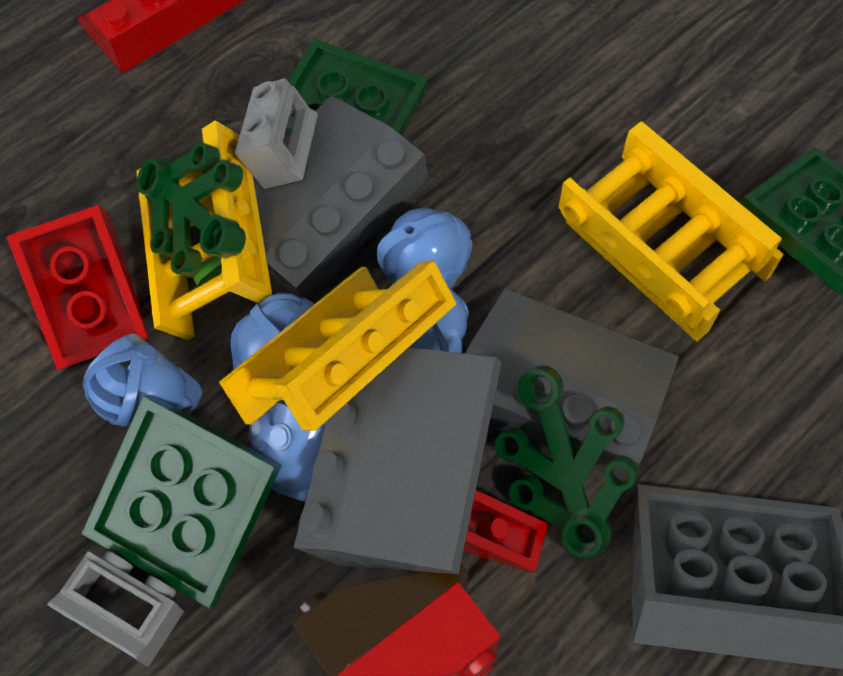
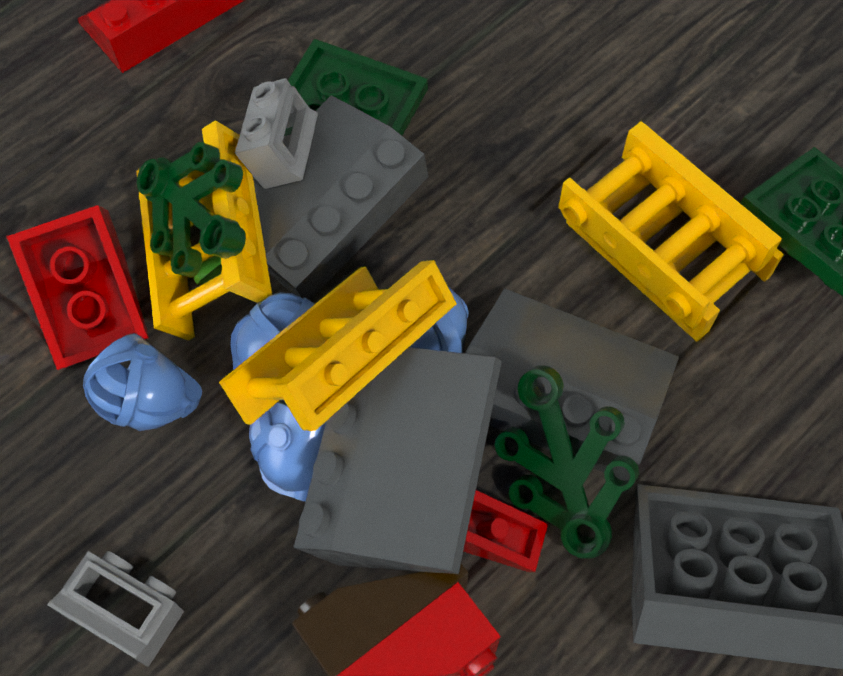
plate [81,396,282,608] -> none
medium blue helmet [377,207,473,289] -> none

